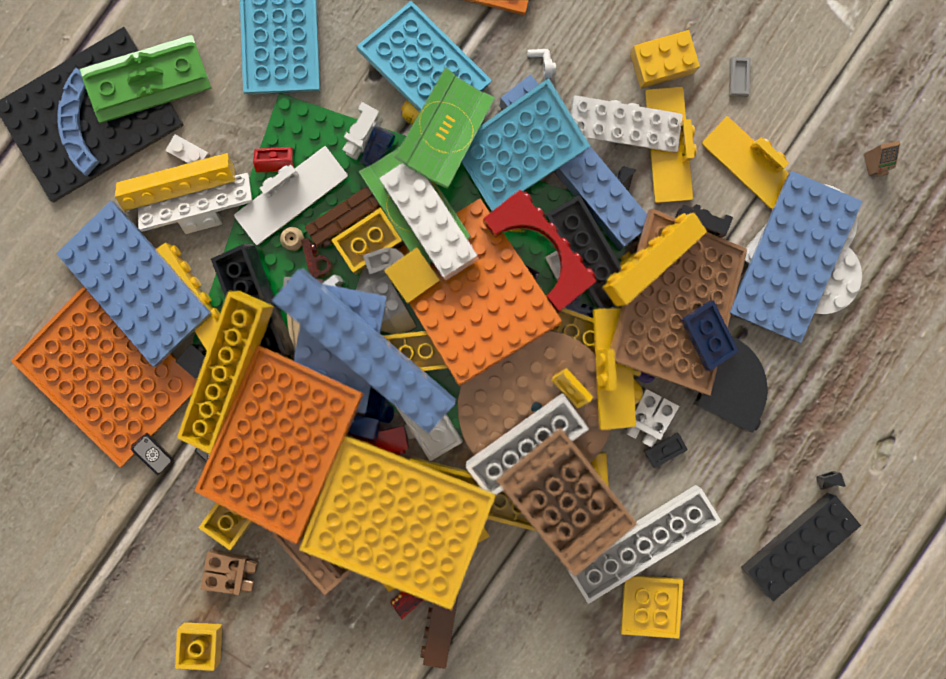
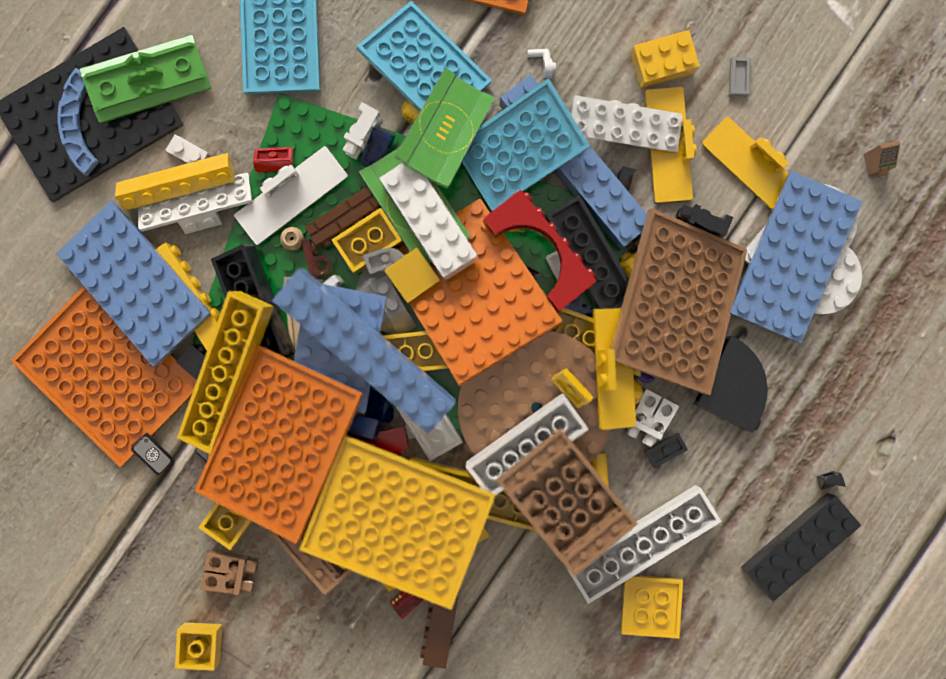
yellow brick [603,213,707,306] -> none
dark blue plate [680,300,739,371] -> none

